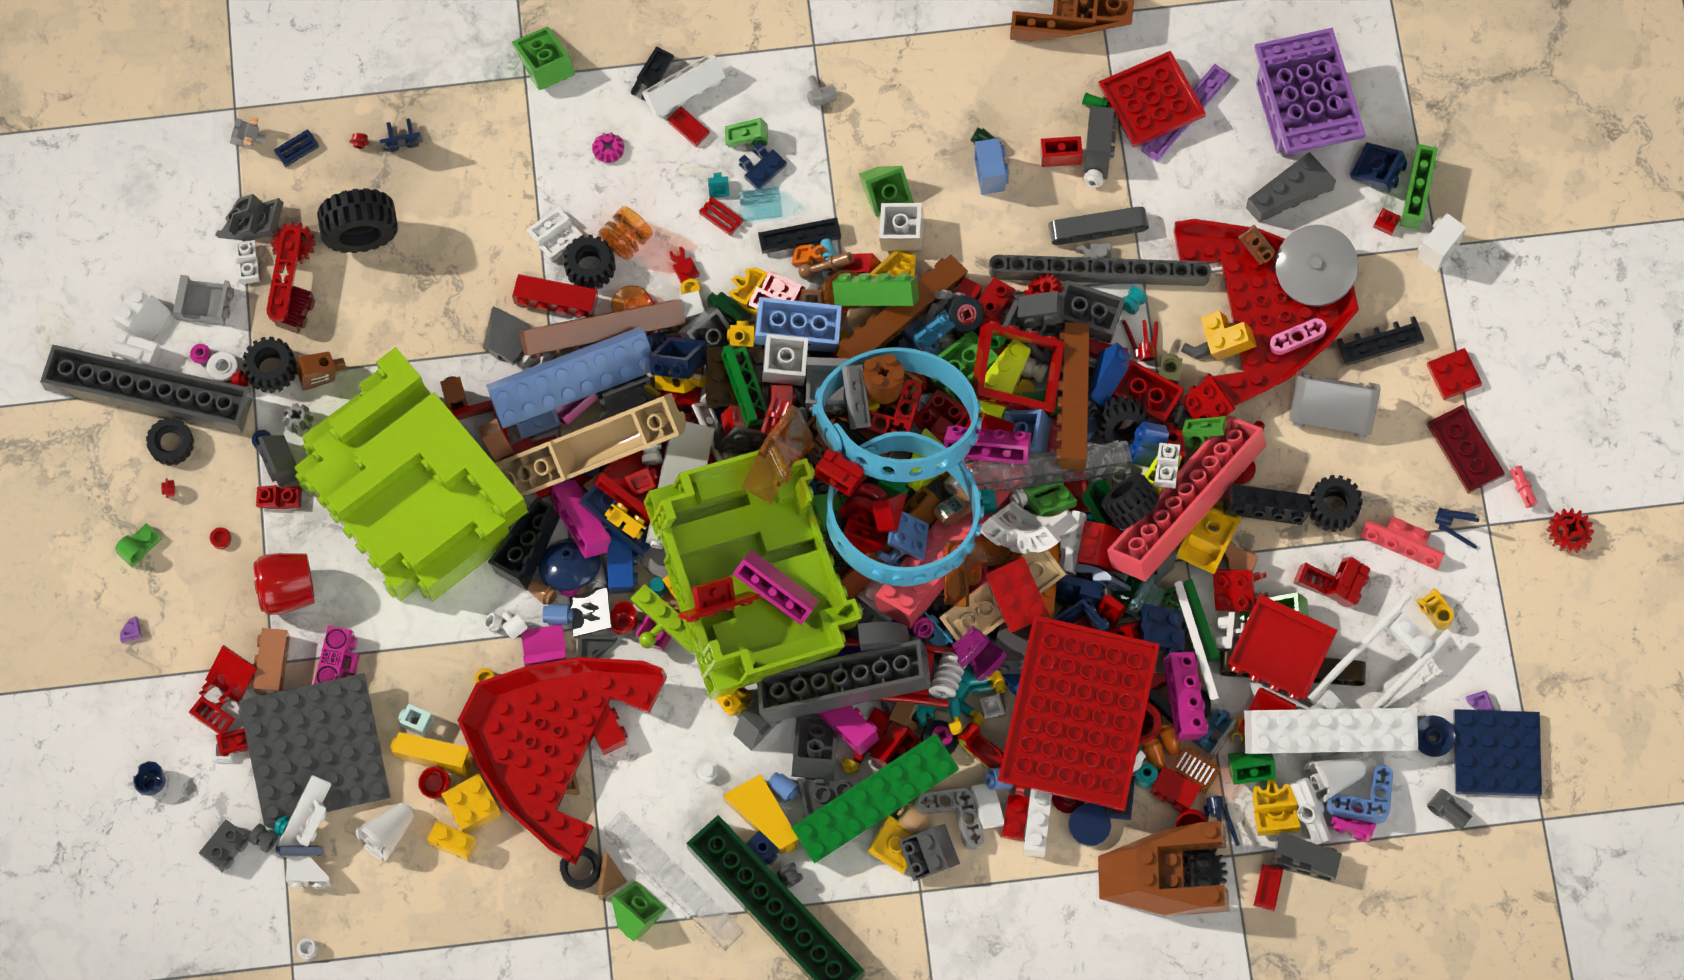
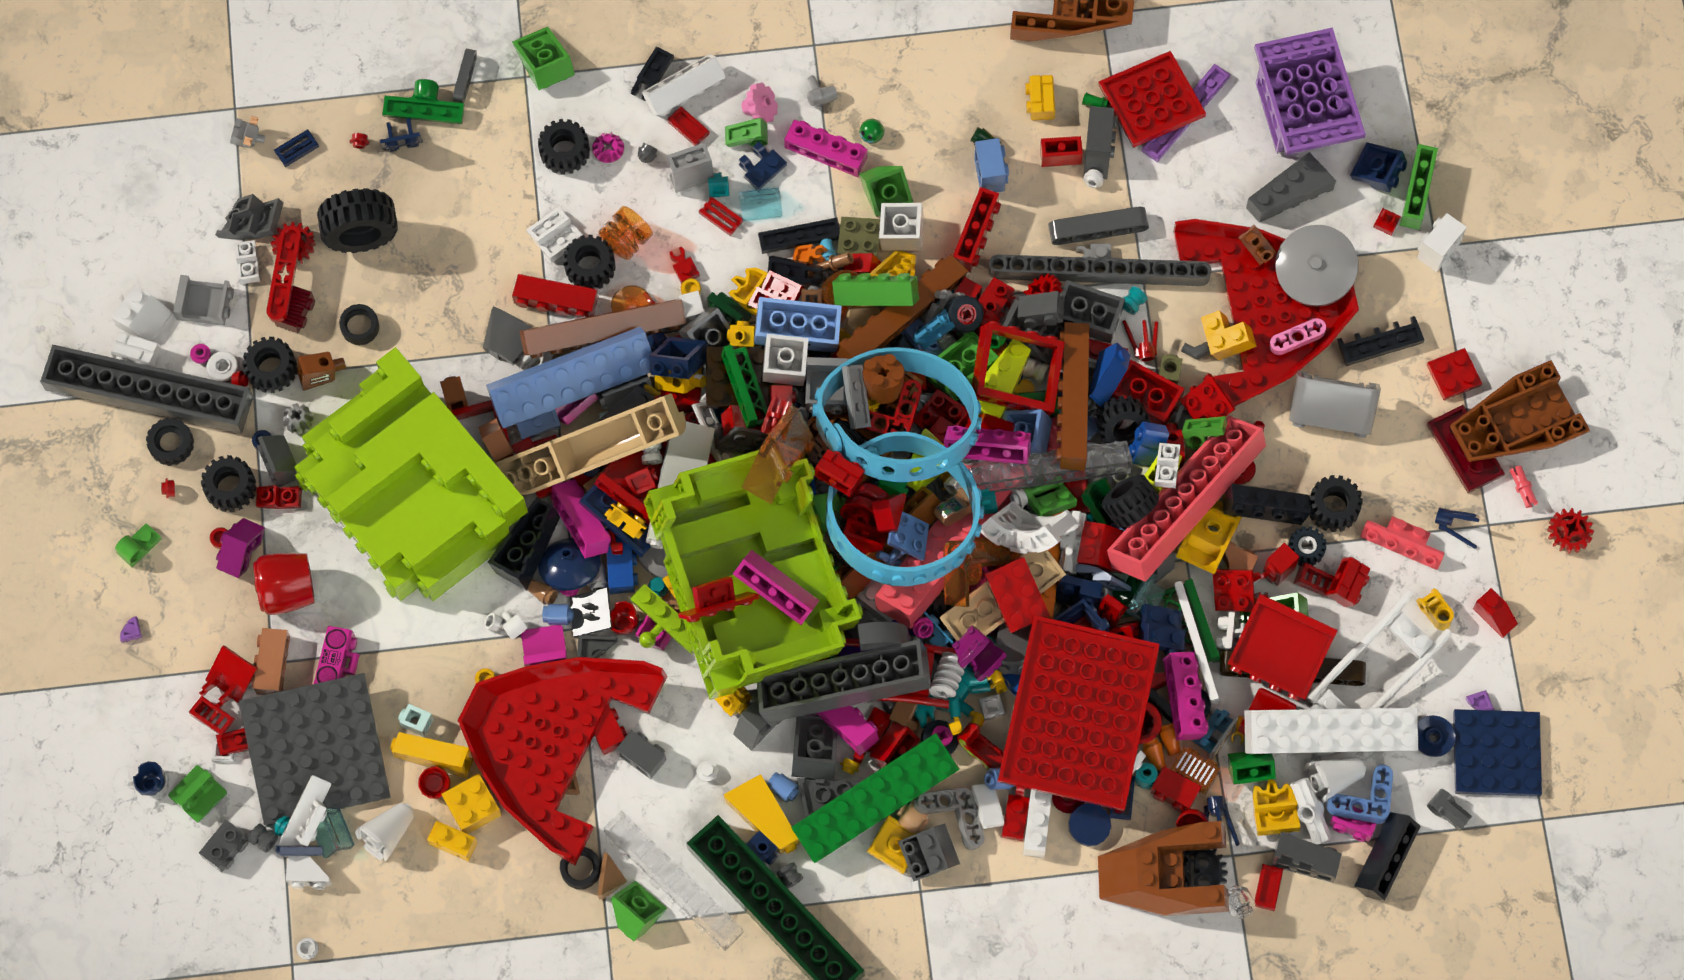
none -> bright green bracket [168,765,227,823]
none -> black tyre [201,455,257,512]
none -> magenta brick [216,518,265,578]
none -> clear light blue panel [316,808,355,858]
none -> black tyre [339,304,380,345]
none -> green plate [382,79,465,124]
none -> dark grey beam [453,48,477,103]
none -> black tyre [538,119,590,175]
none -> red hand [608,529,623,555]
none -> dark grey brick [616,730,666,780]
none -> dark grey plate [638,142,658,163]
none -> light grey panel [667,143,713,193]
none -> bright pink plant [741,82,778,123]
none -> black hinge [767,256,823,285]
none -> dark pink brick [784,120,868,178]
none -> olive hinge [837,217,880,257]
none -> green piece [859,118,885,144]
none -> red brick [953,187,1001,273]
none -> yellow brick [1025,75,1055,120]
none -> clear head [1228,886,1255,919]
none -> red brick [1263,542,1299,586]
none -> black bush [1288,526,1327,566]
none -> black brick [1354,812,1421,901]
none -> dark orange wedge [1450,360,1590,462]
none -> red slope [1473,588,1518,638]

